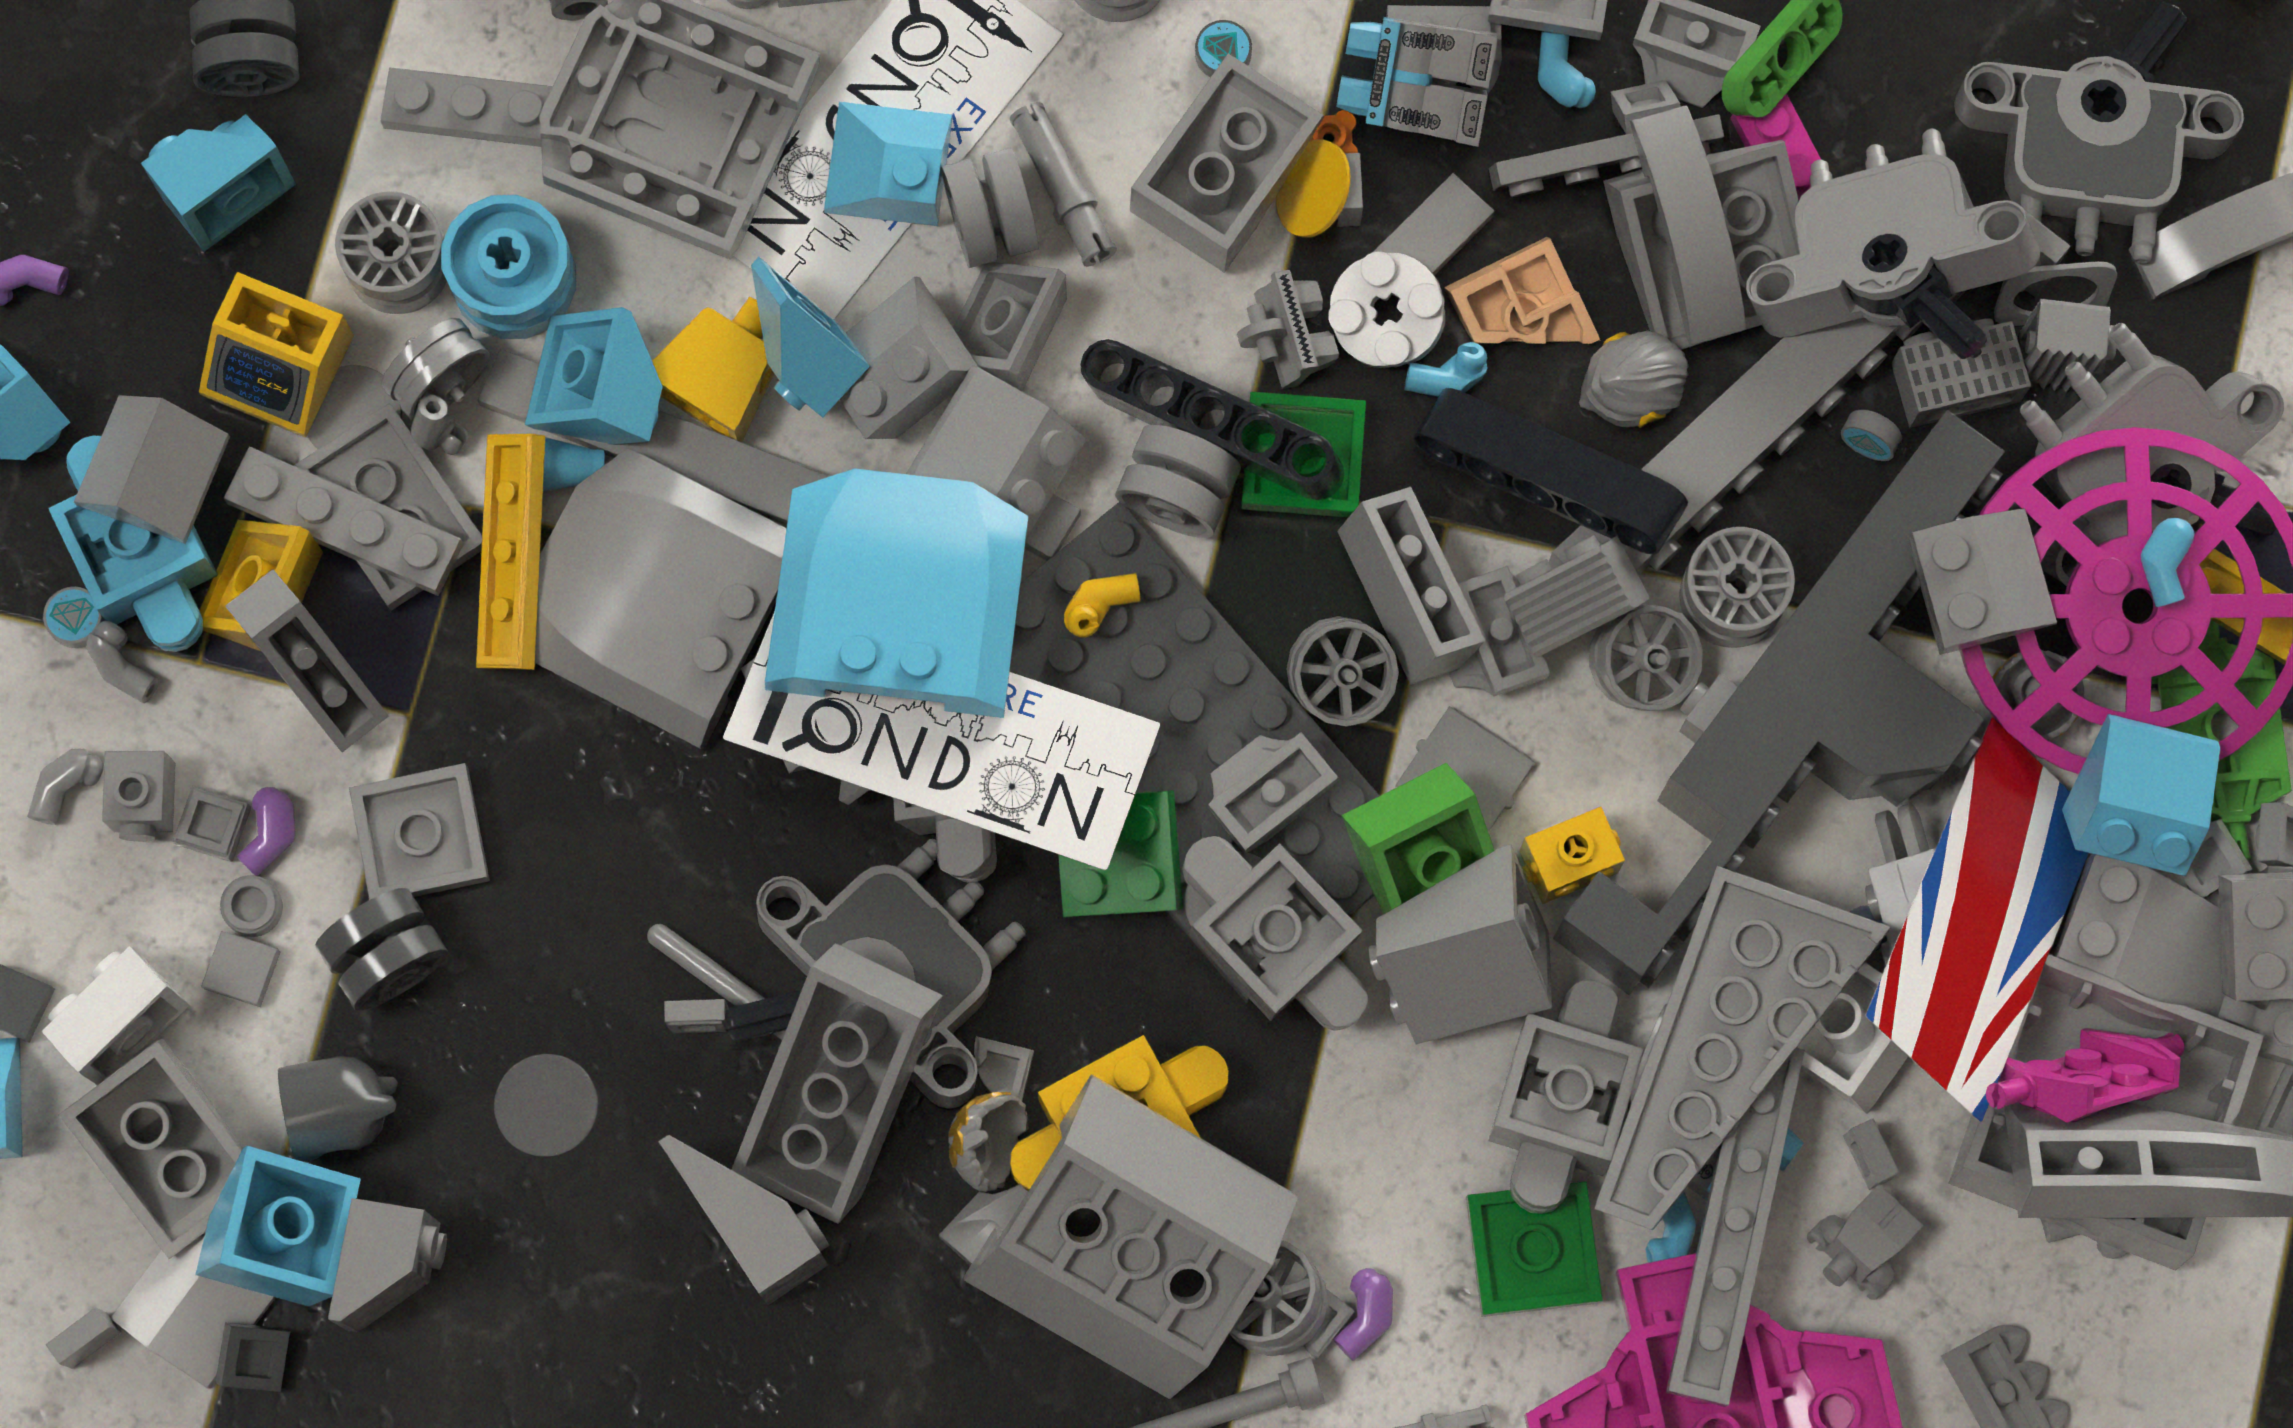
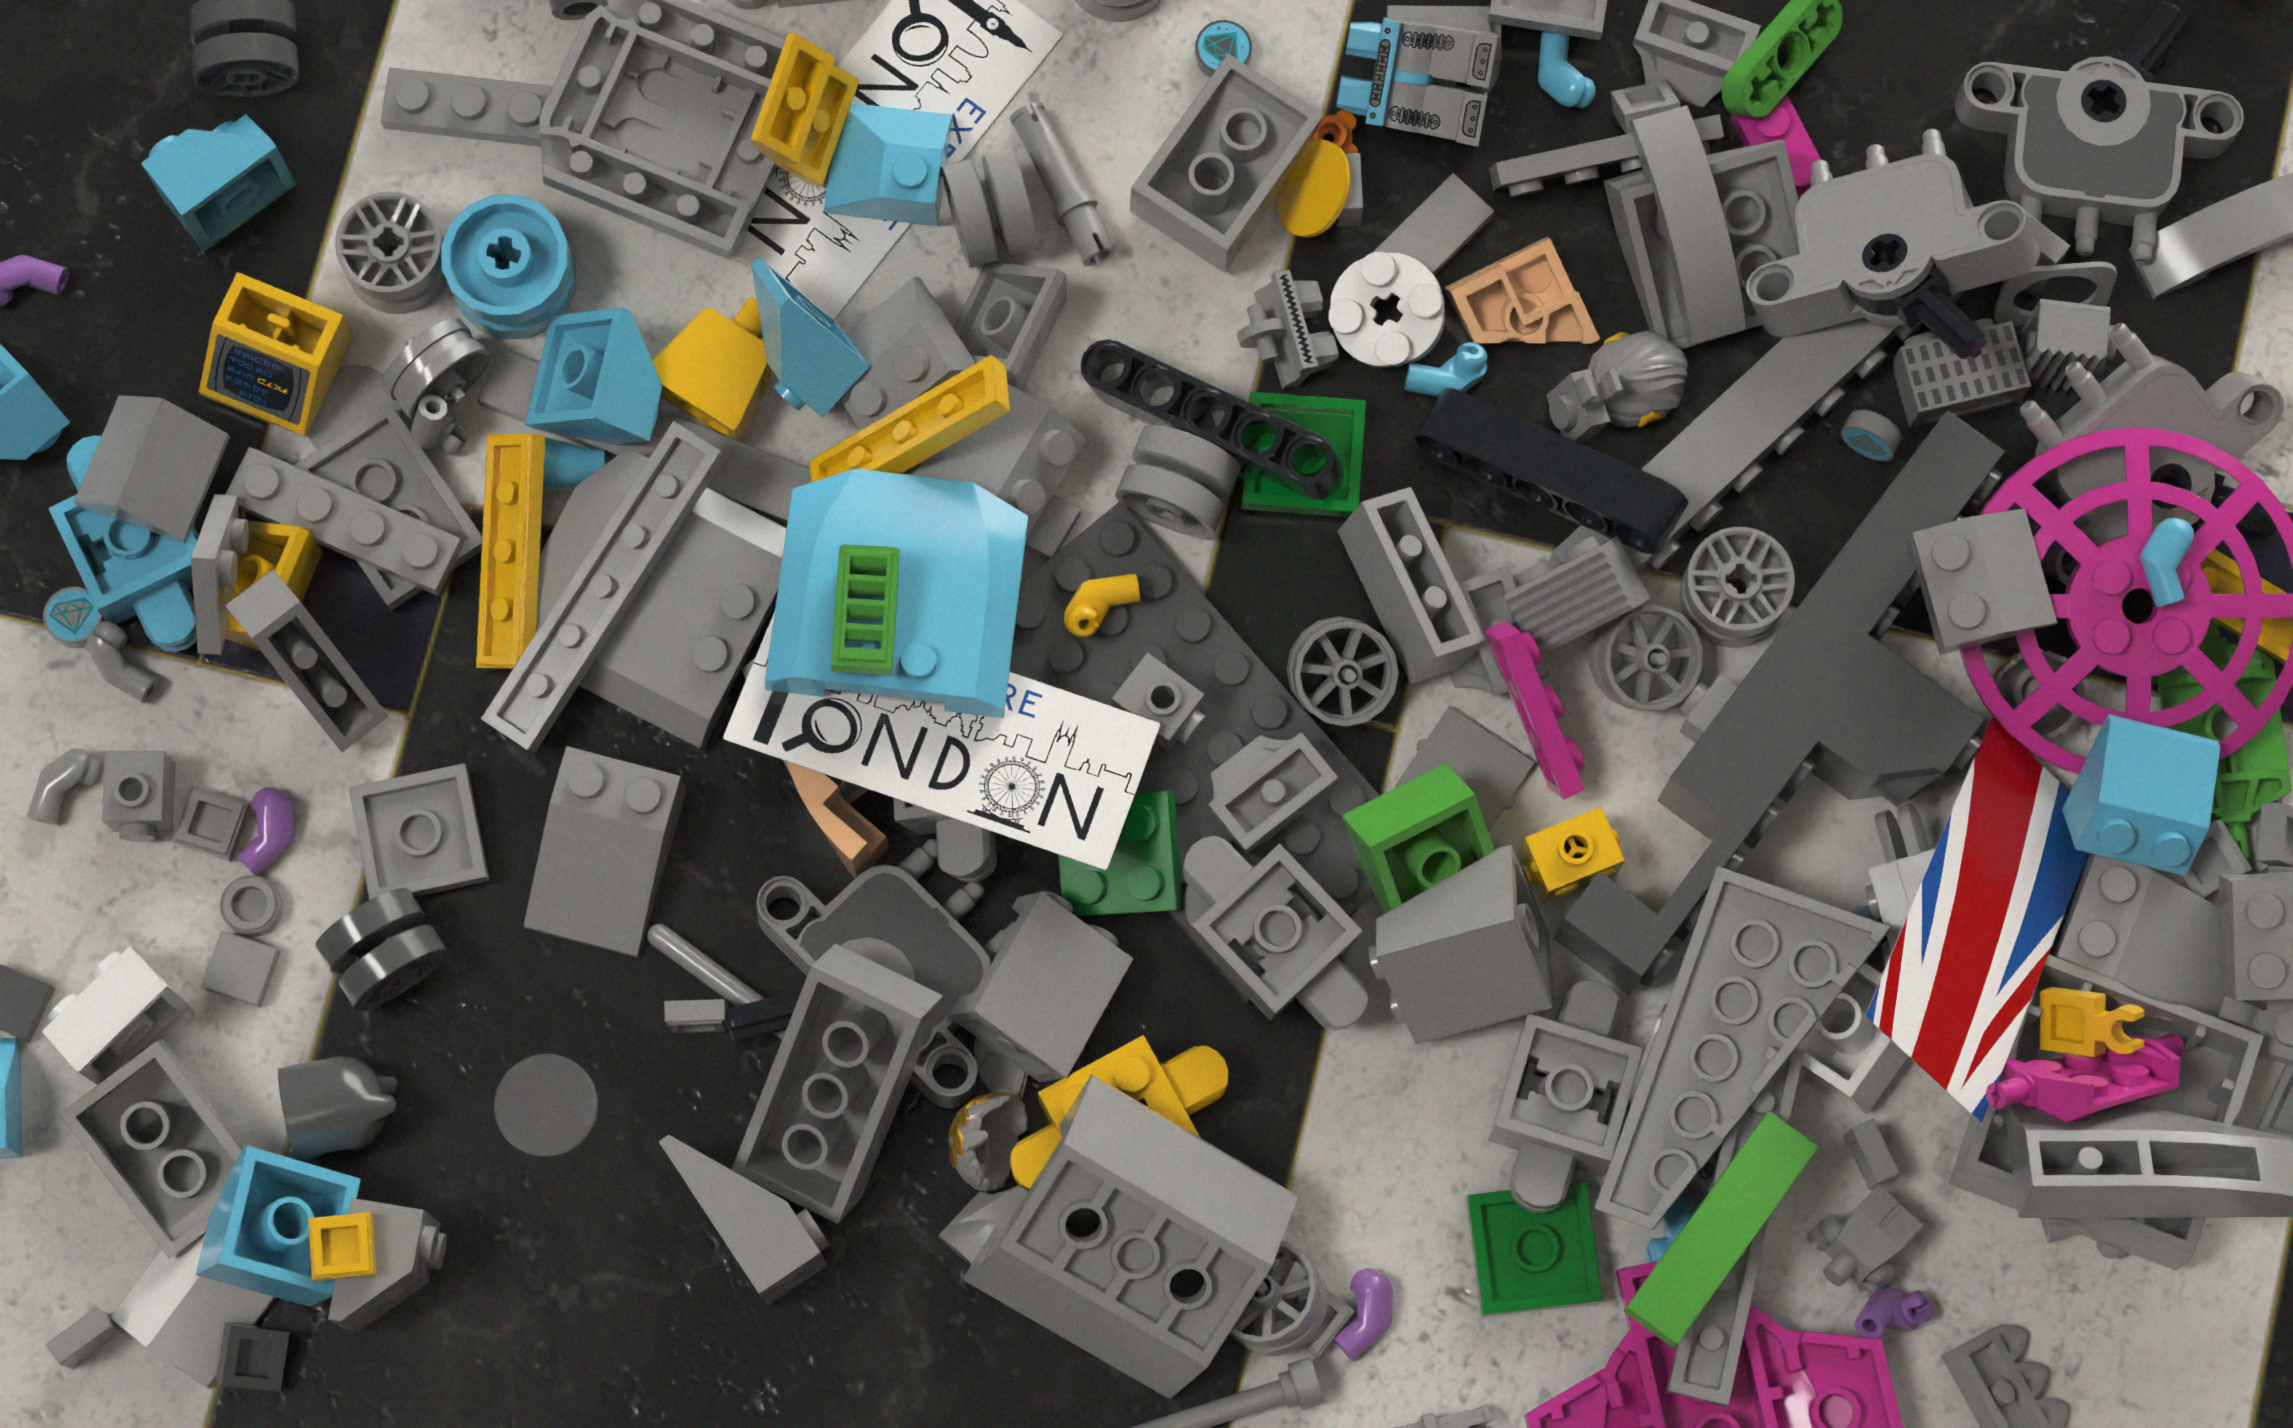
none -> light grey wing [191,494,249,655]
none -> yellow tile [308,1212,377,1282]
none -> light grey plate [481,421,727,753]
none -> light grey slope [523,746,687,958]
none -> yellow slope [750,33,859,185]
none -> light nougat slope [787,762,889,879]
none -> yellow plate [810,355,1010,483]
none -> bright green slope [831,544,900,675]
none -> light grey panel [948,891,1133,1083]
none -> light grey brick [1112,652,1206,753]
none -> dark pink plate [1484,621,1585,800]
none -> light grey plate [1546,368,1623,444]
none -> bright green slope [1623,1111,1818,1348]
none -> medium lavender arm [1855,1288,1933,1339]
none -> yellow plate [2040,987,2144,1057]

